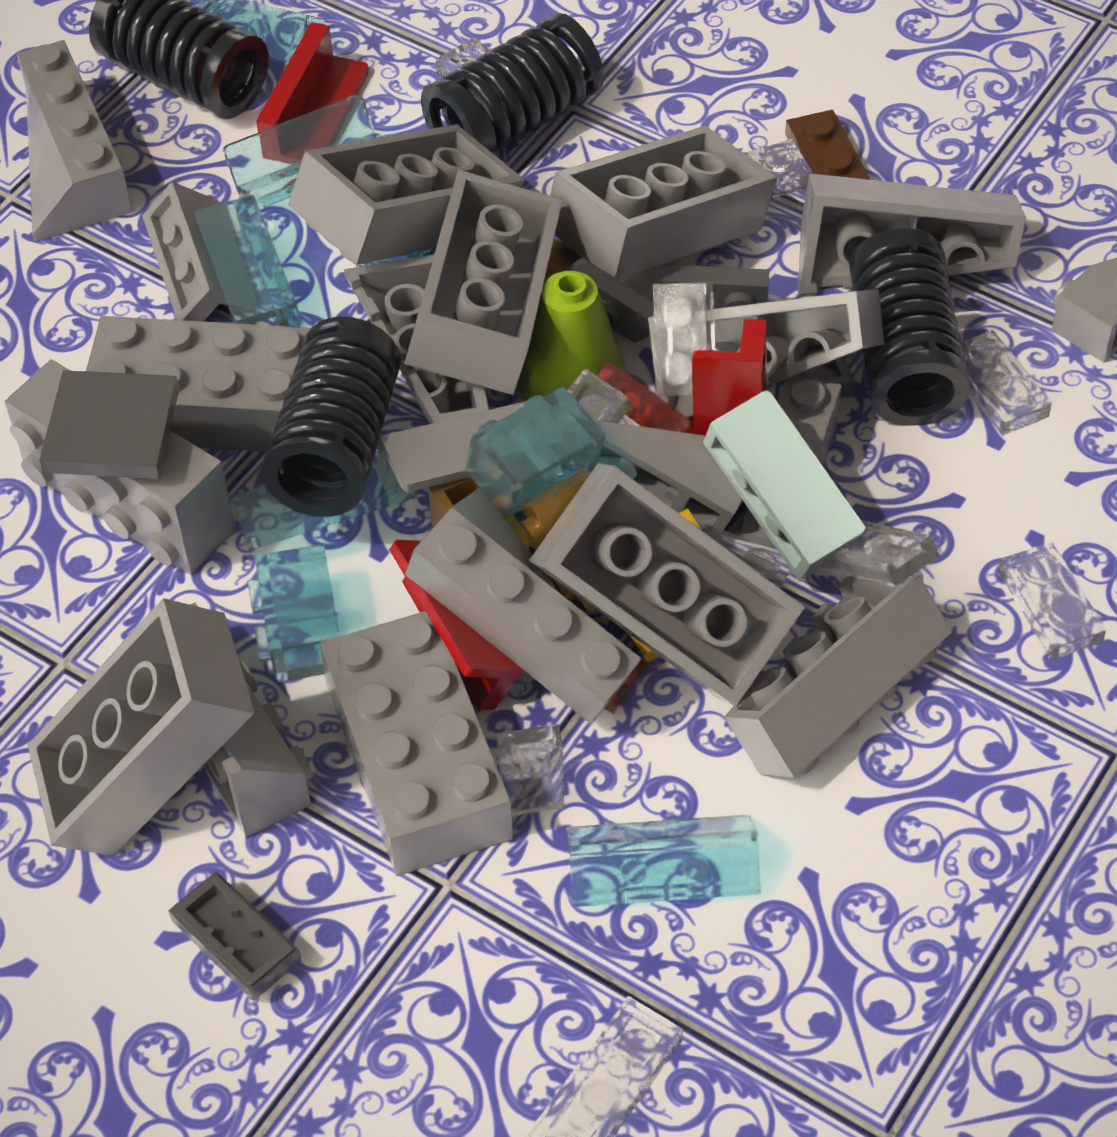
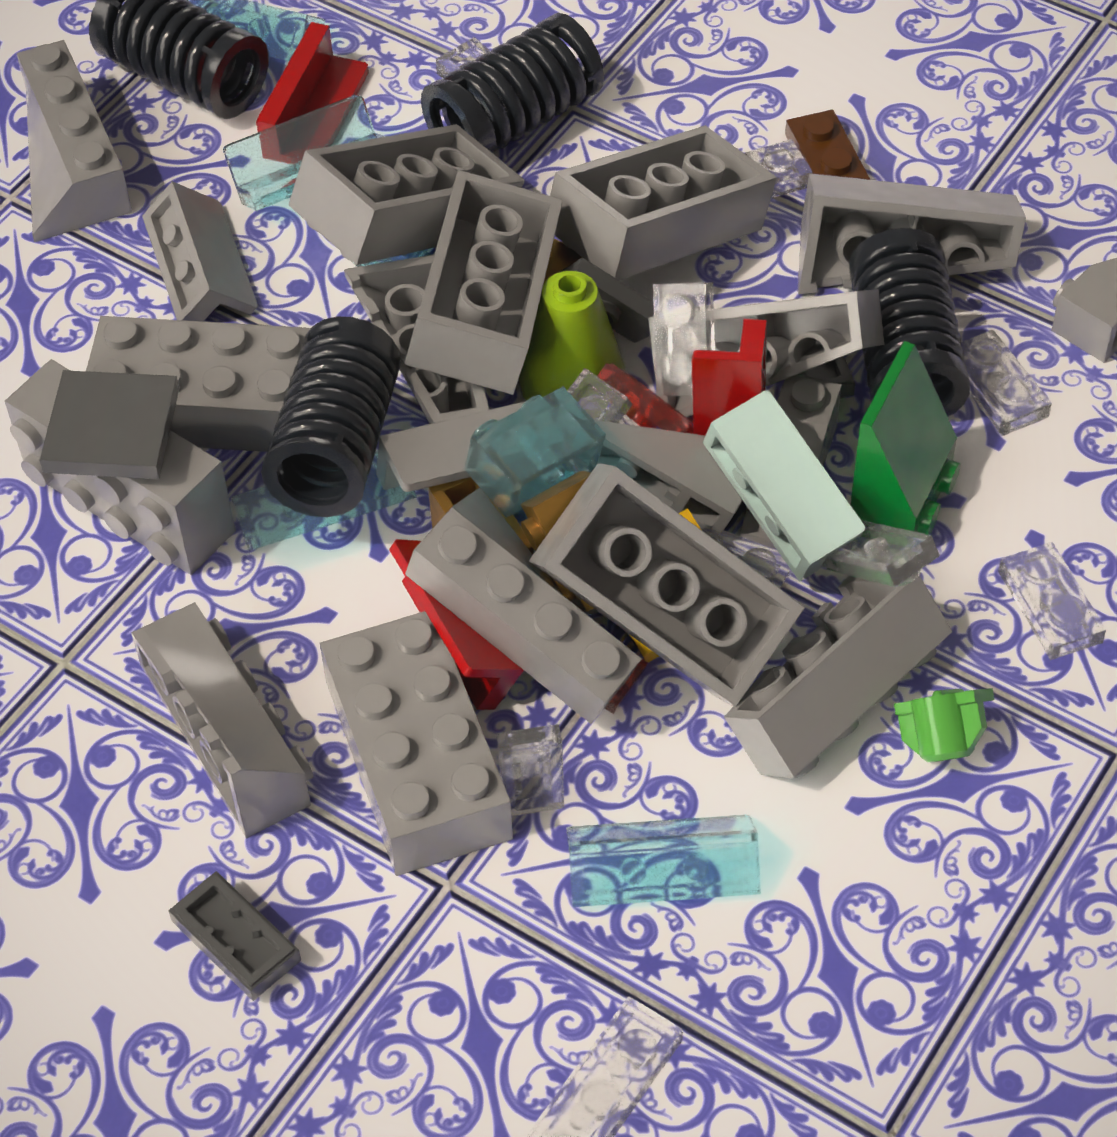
light grey brick [28,598,254,856] -> none
clear light blue panel [195,194,301,327] -> none
clear light blue brick [247,544,340,683] -> none
dark grey plate [661,264,770,314] -> none
none -> green slope [850,341,961,553]
none -> bright green piece [894,688,995,763]

